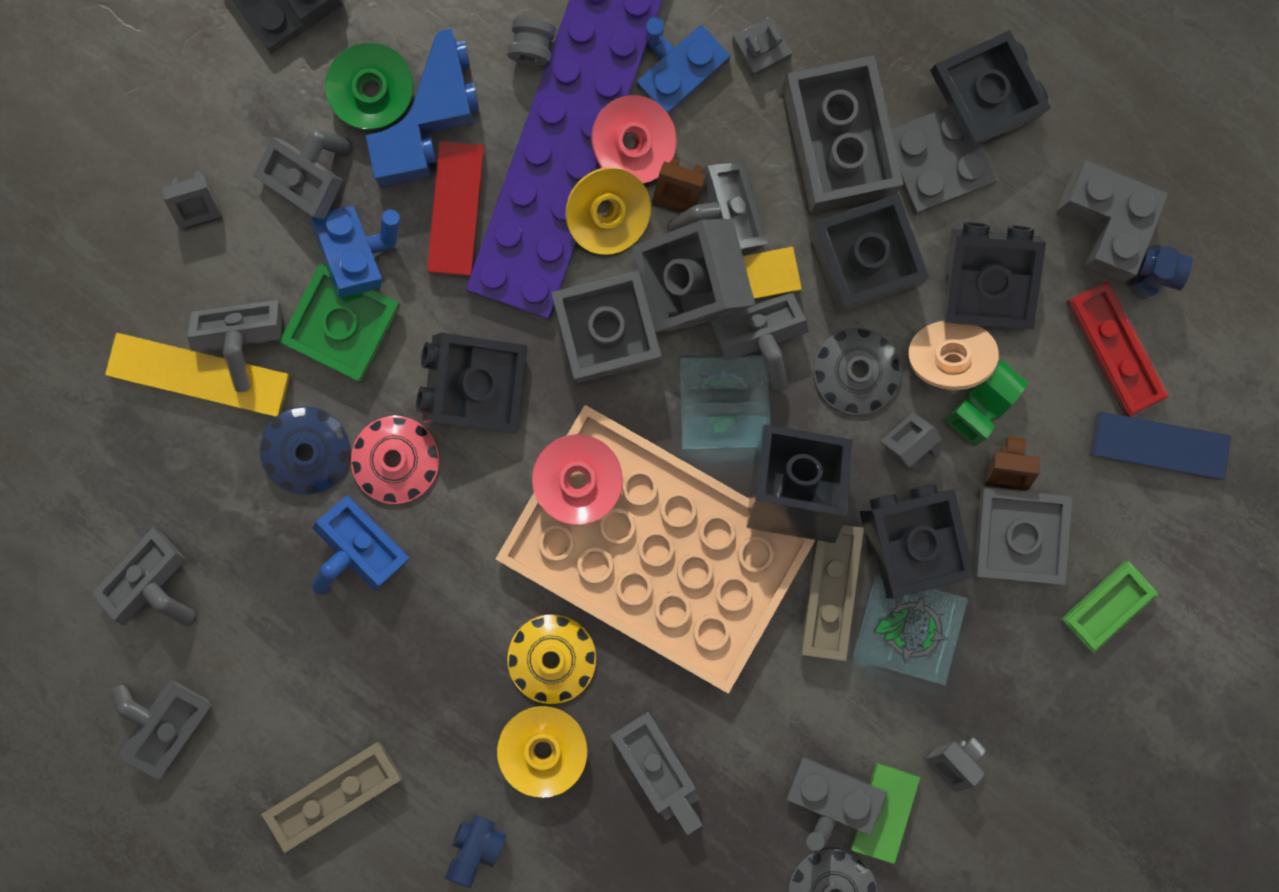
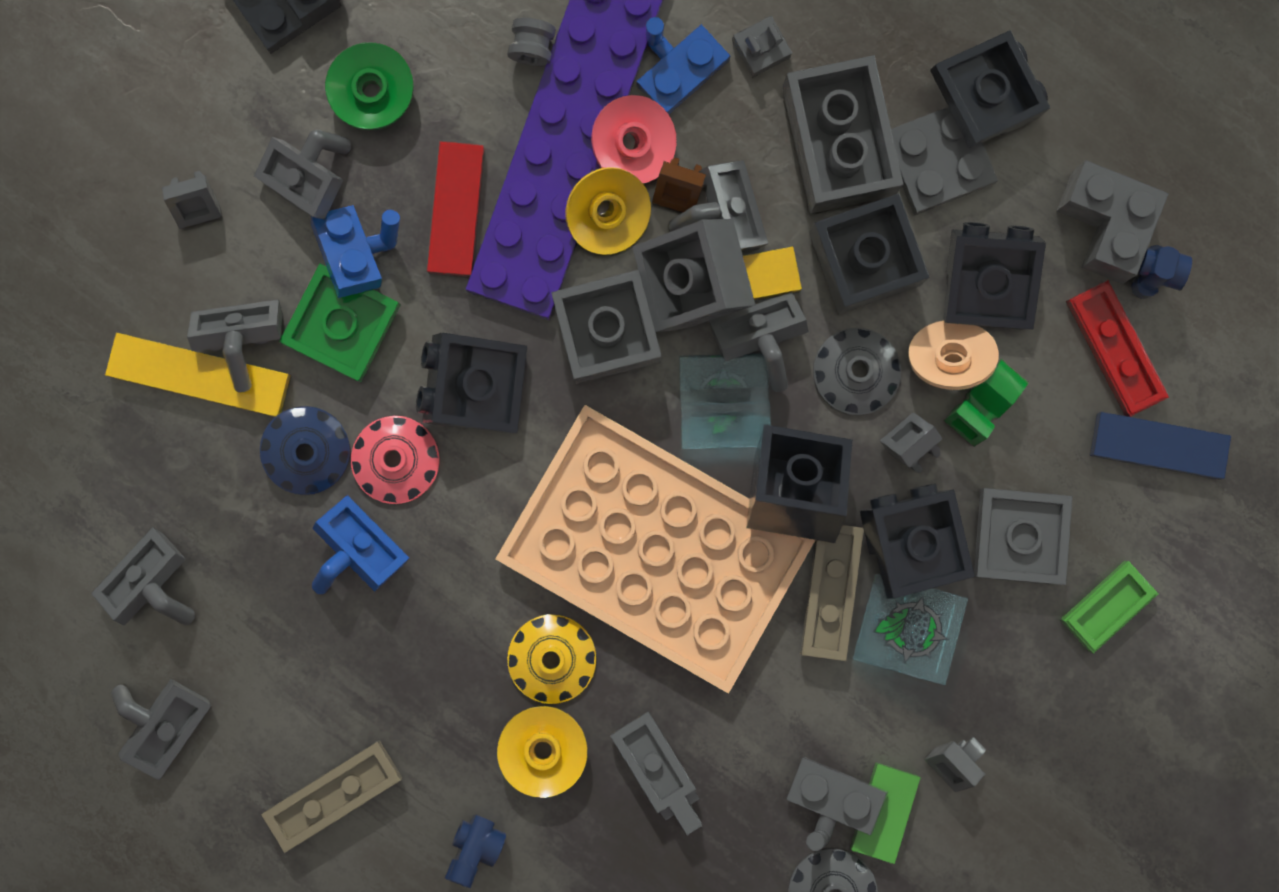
blue arch [366,28,479,188] -> none
coral dish [532,434,623,525] -> none
reddish brown tile [984,436,1040,491] -> none

